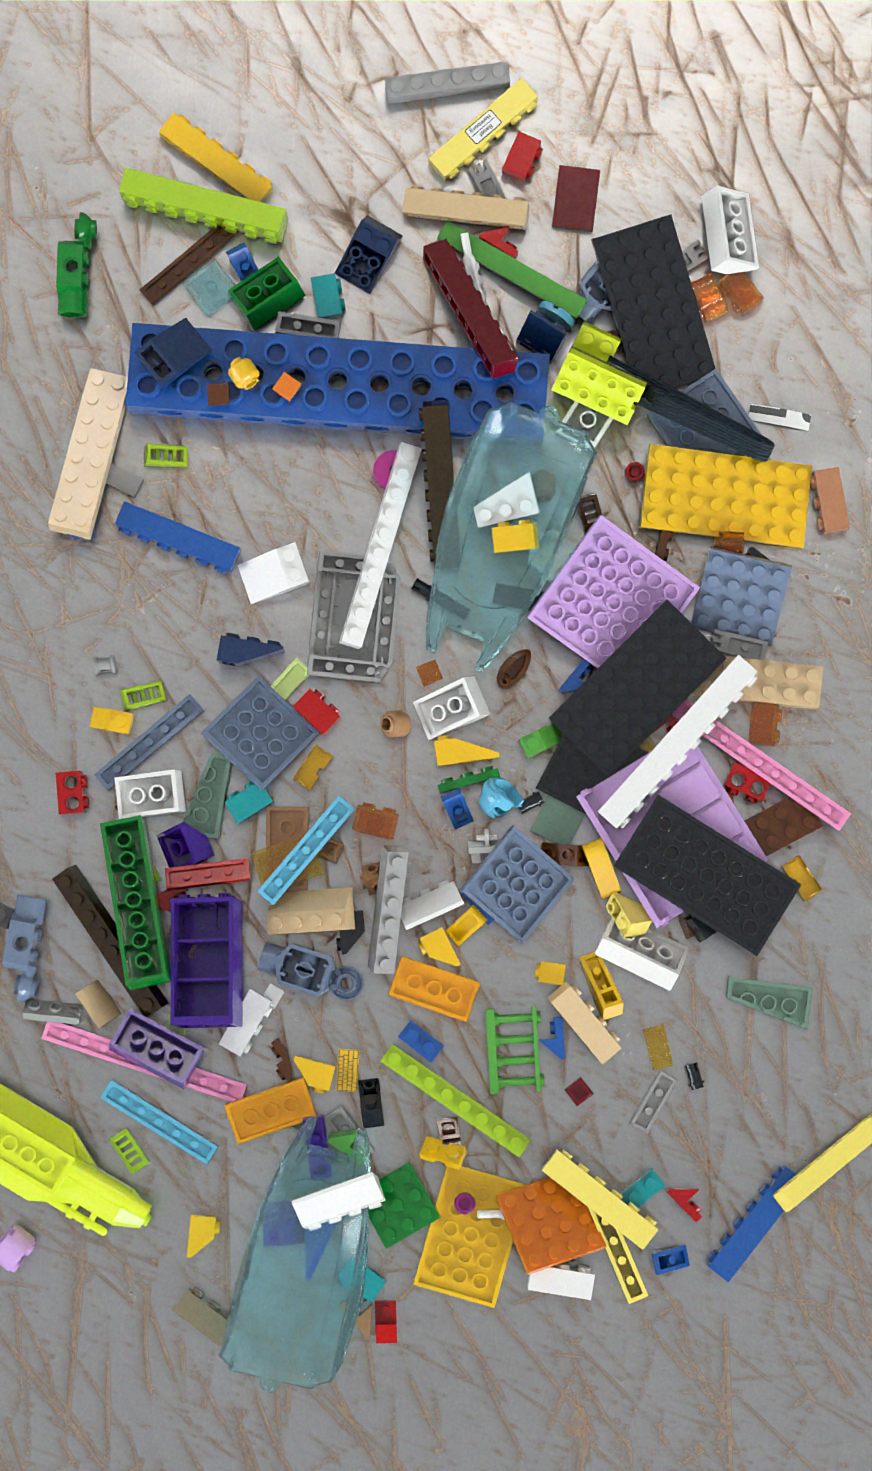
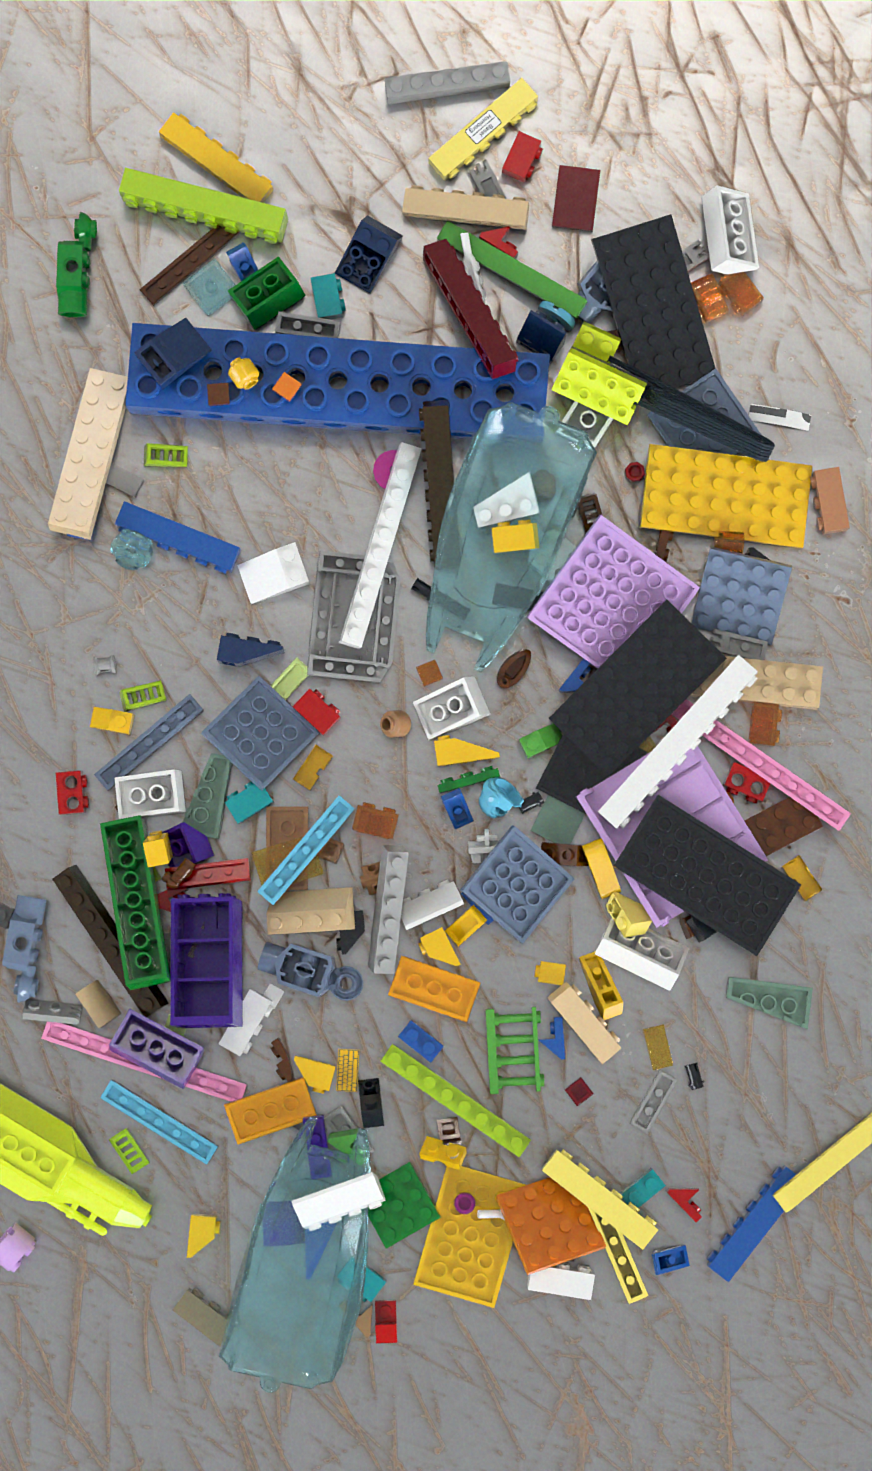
none -> clear light blue plate [110,529,153,570]
none -> yellow brick [143,830,173,867]
none -> reddish brown arm [162,858,195,888]

